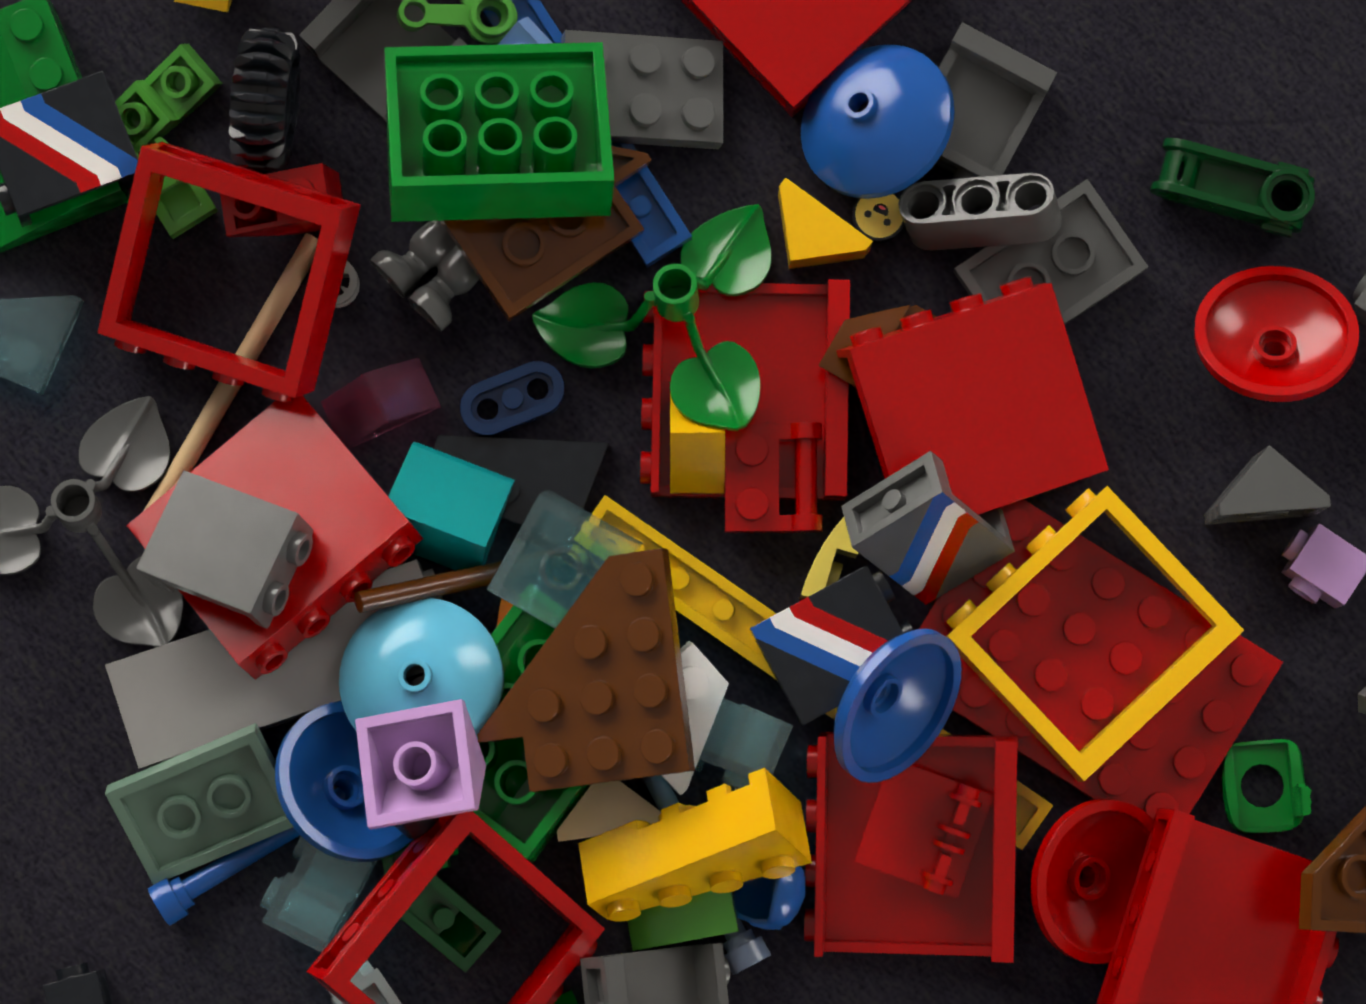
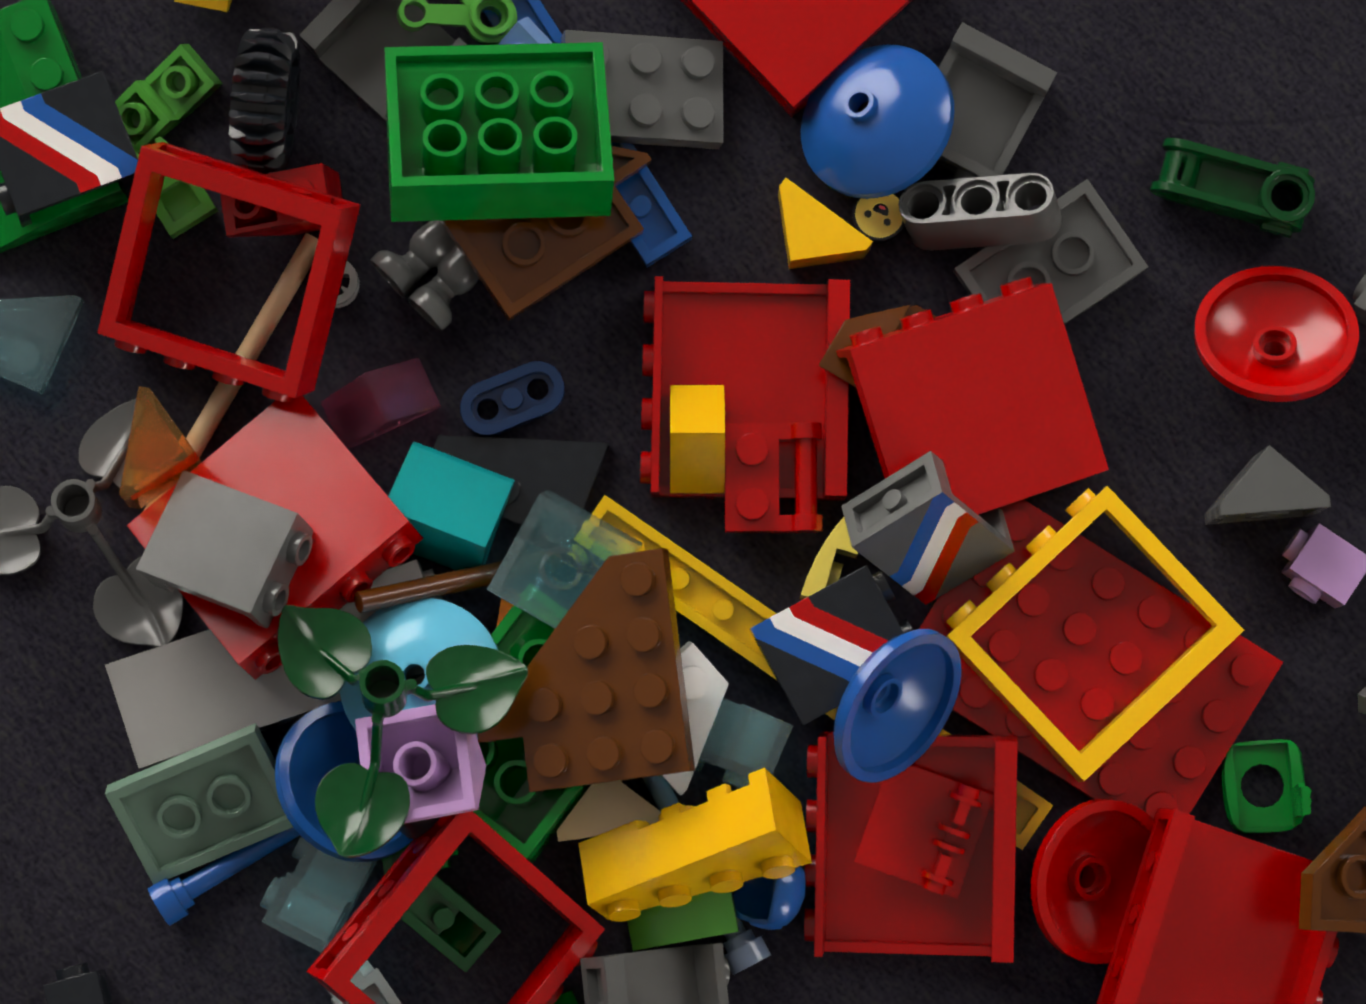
green plant [532,204,772,431] -> none
none -> clear orange slope [119,386,202,509]
none -> dark green plant [278,605,528,858]

